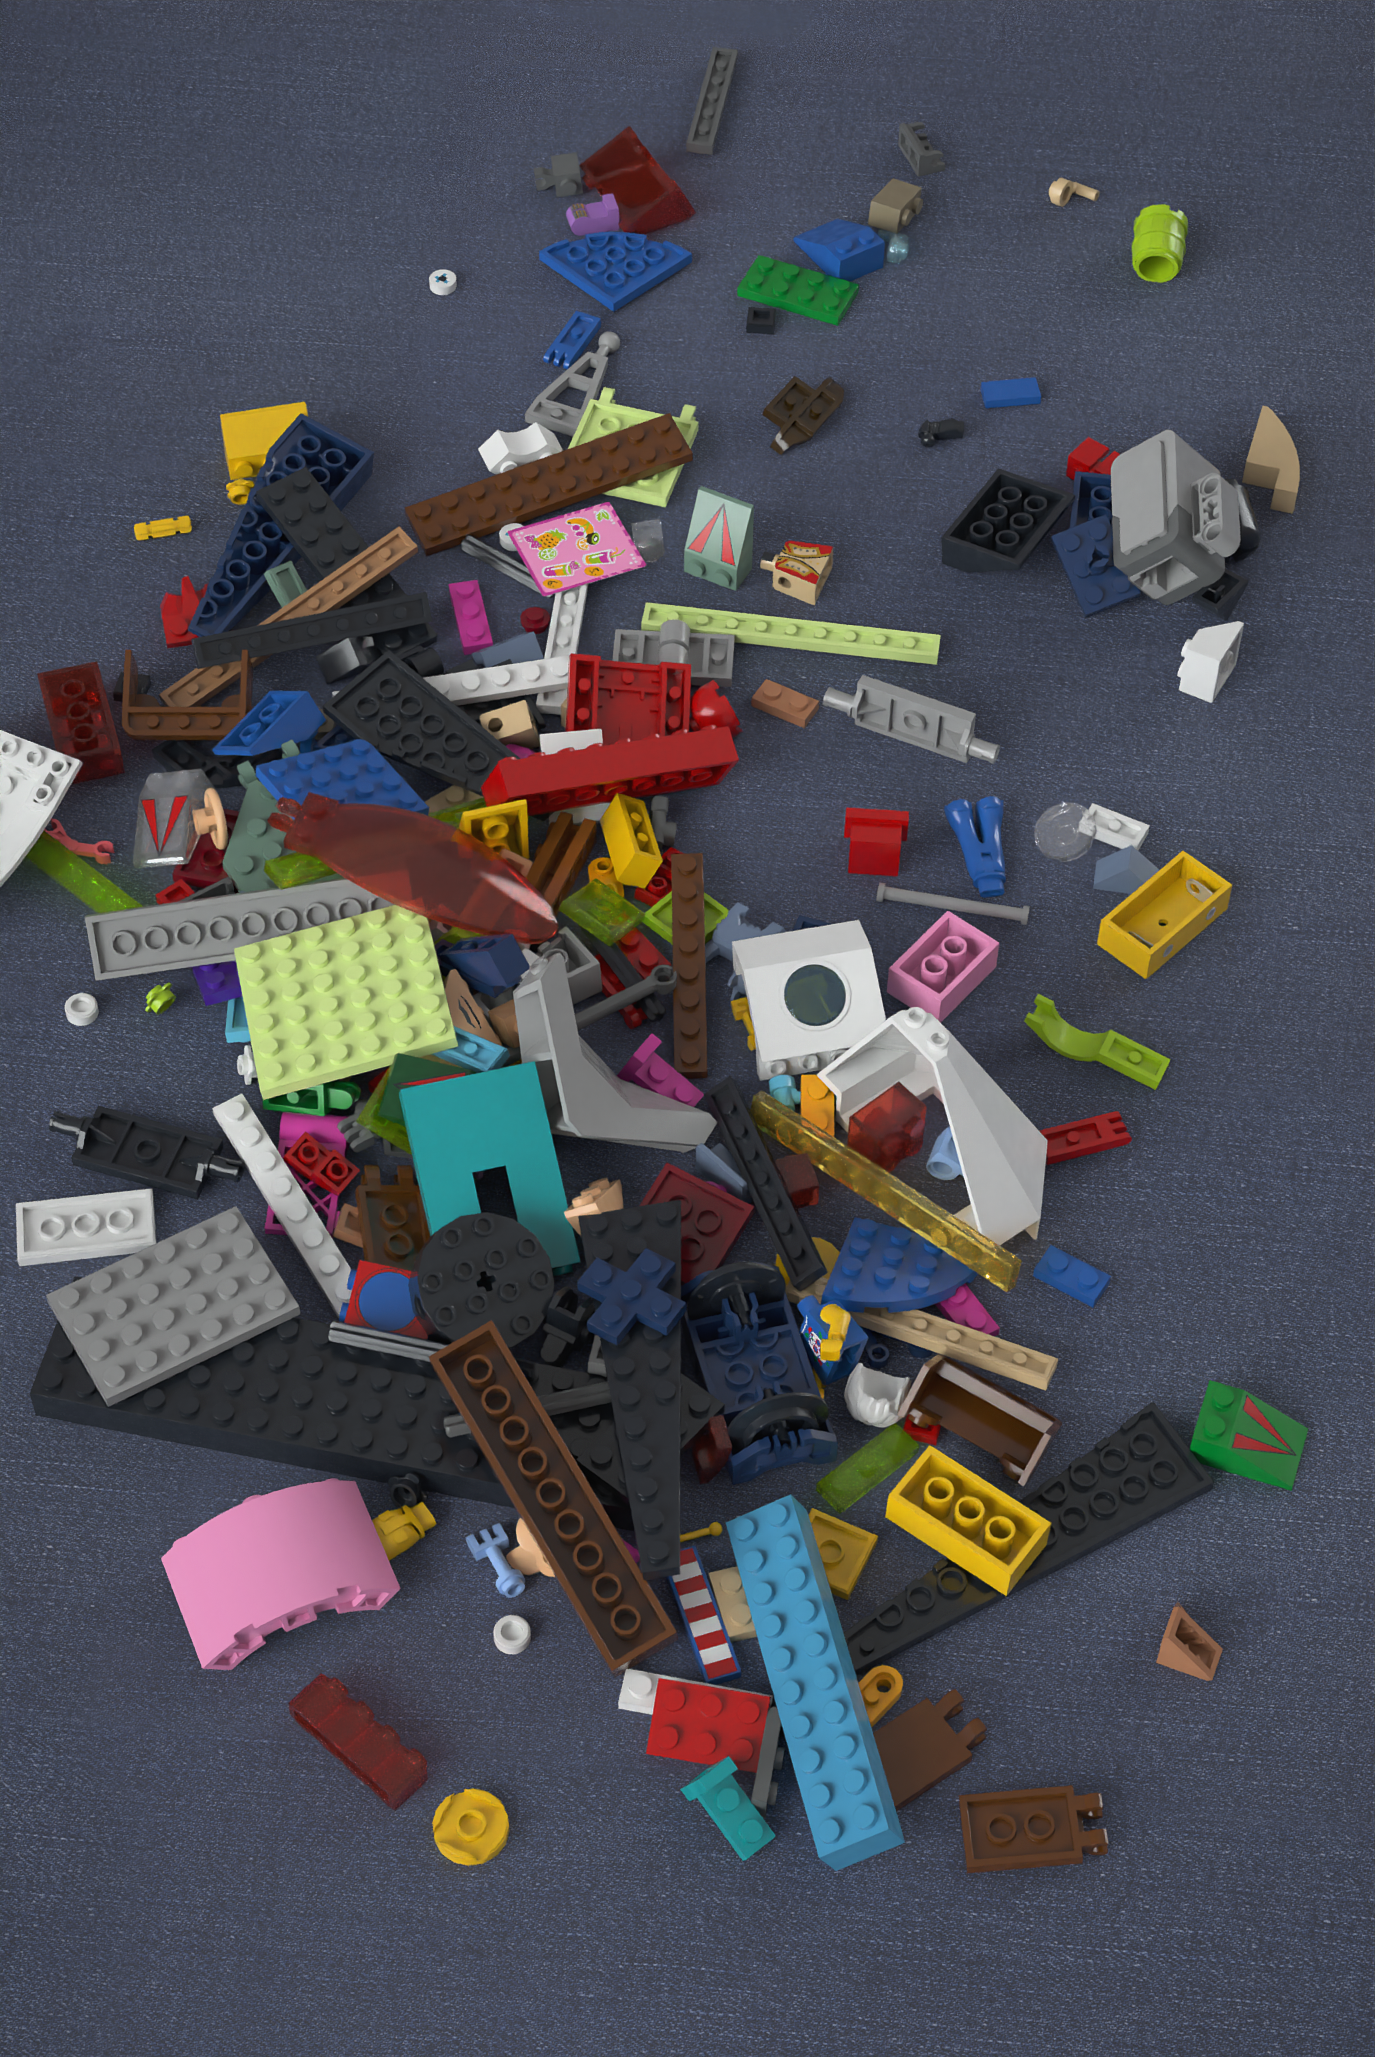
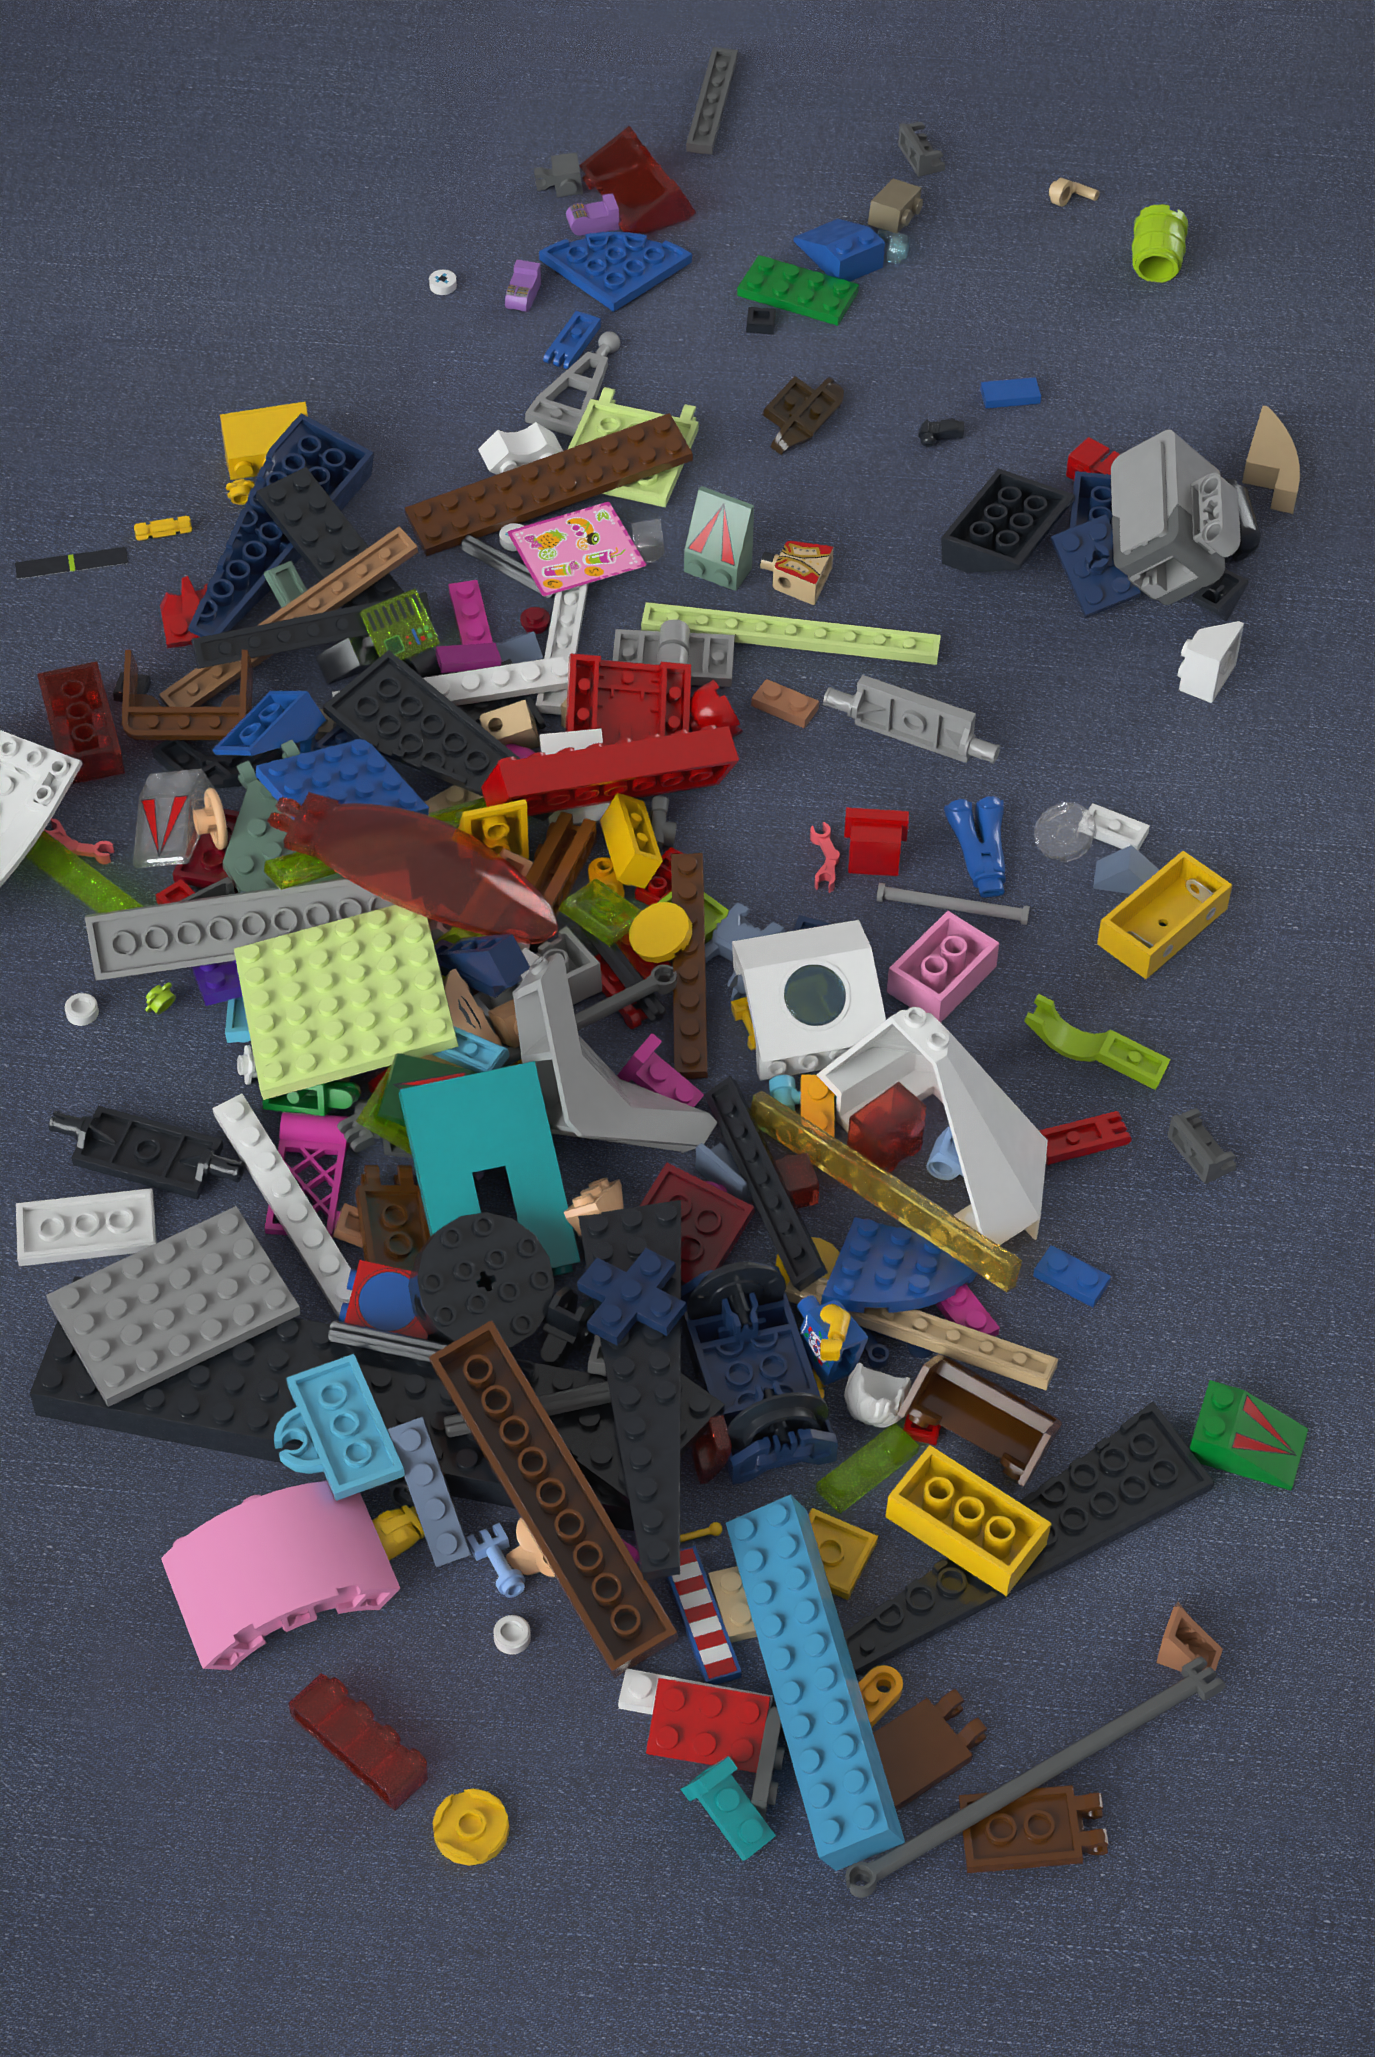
red slope [283,1131,360,1196] -> none
none -> black sticker [15,547,128,579]
none -> medium azure plate [274,1354,405,1501]
none -> clear neon green tile [360,588,440,660]
none -> sand blue plate [388,1417,472,1568]
none -> magenta tile [436,643,502,673]
none -> medium lavender leg [505,260,541,312]
none -> yellow tile [629,902,692,963]
none -> coral piece [810,822,840,893]
none -> dark grey hinge [845,1656,1226,1898]
none -> dark grey hinge [1167,1108,1236,1184]

